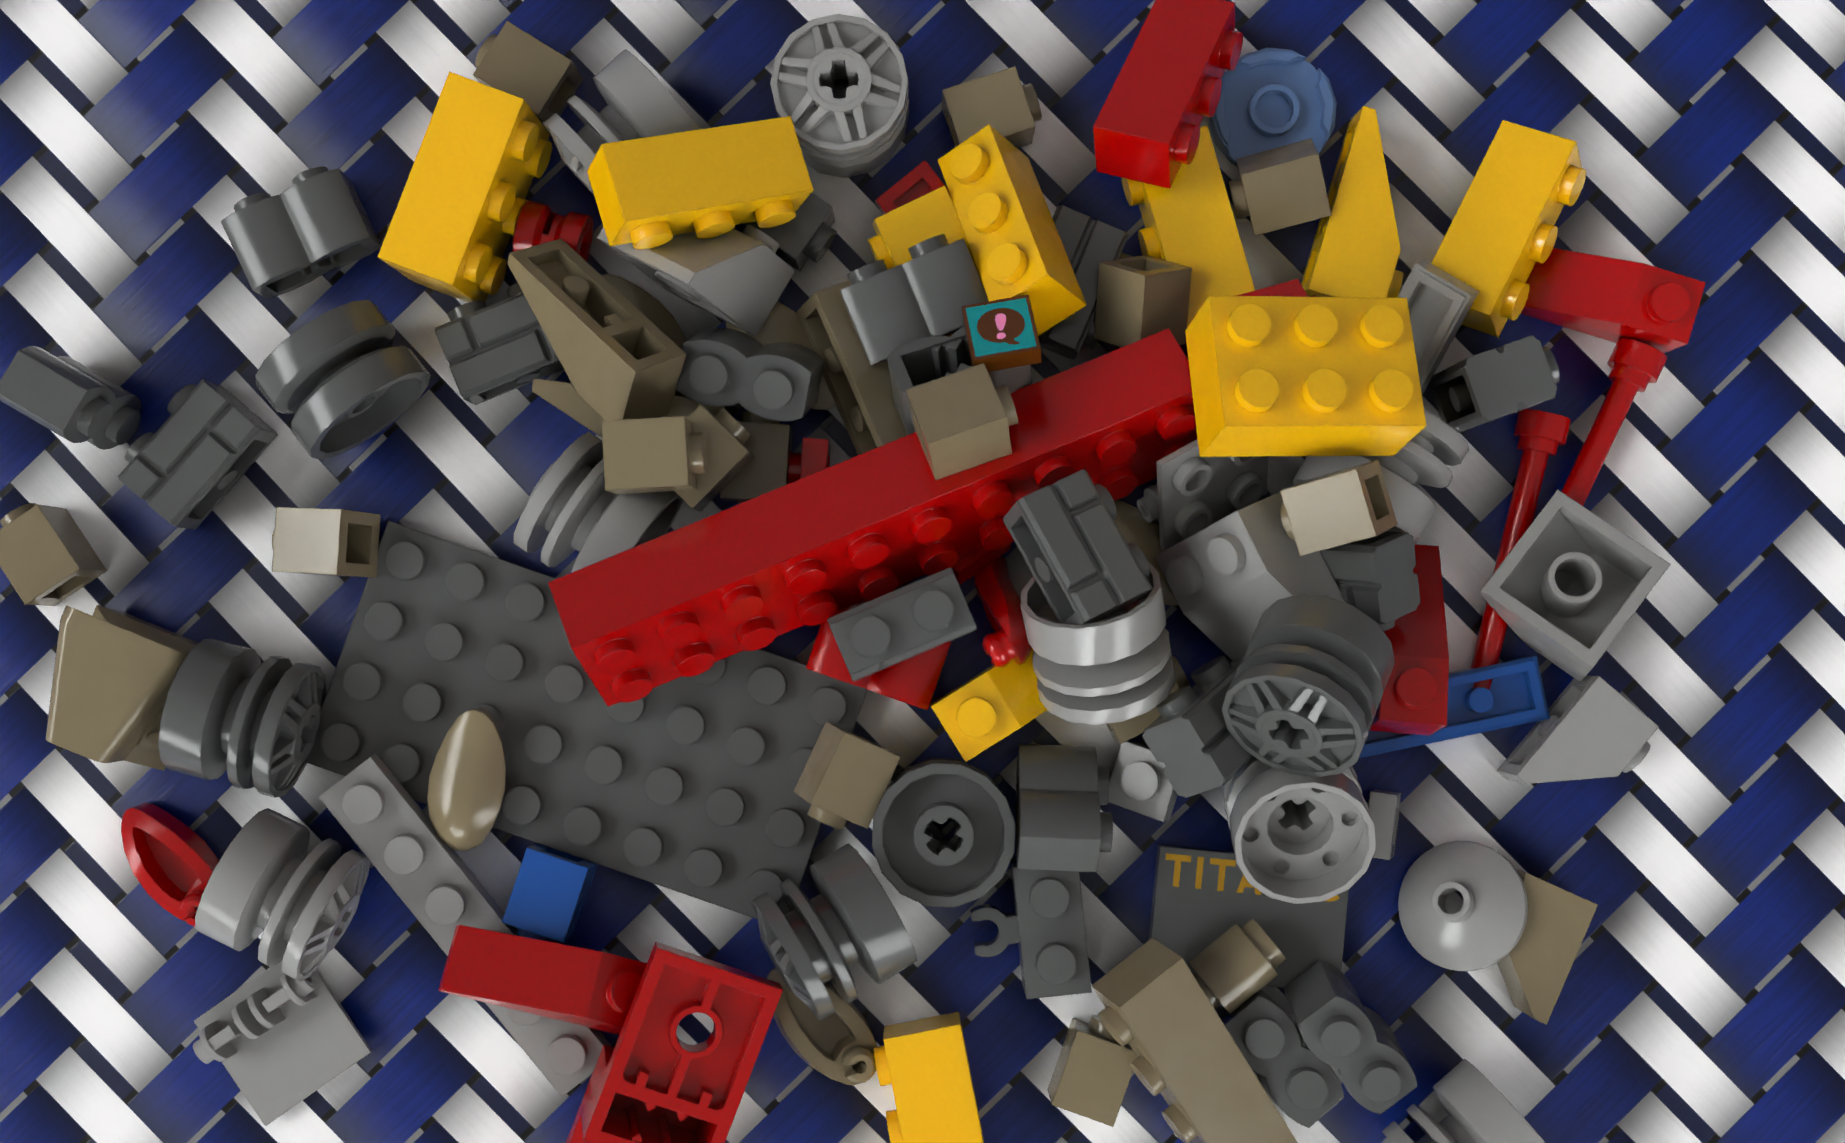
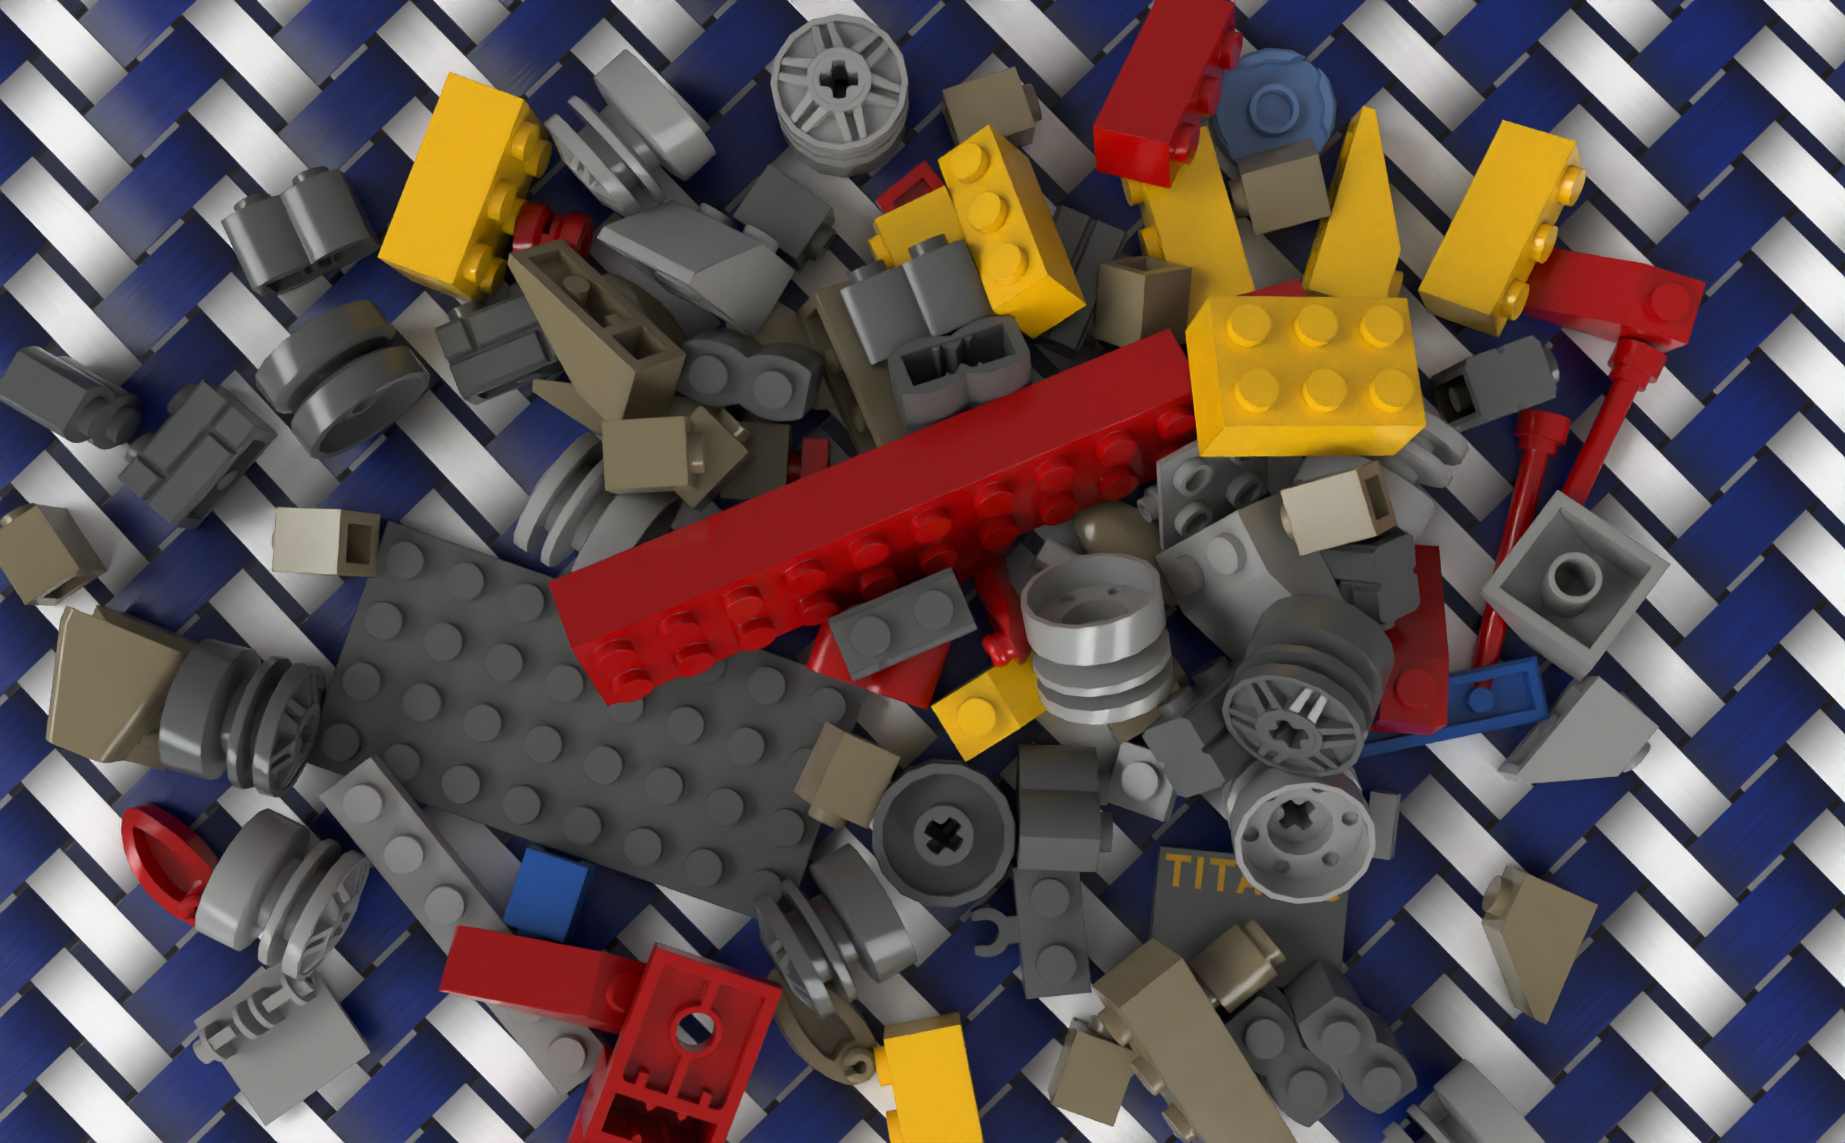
dark tan arm [427,707,506,851] -> none
dark tan brick [473,21,583,130] -> none
yellow brick [587,116,814,250] -> none
dark tan brick [906,363,1018,481] -> none
tile [962,294,1042,372] -> none
dark grey brick [1002,469,1153,625] -> none
light grey tile [1397,260,1479,395] -> none
light grey dish [1398,841,1528,972] -> none

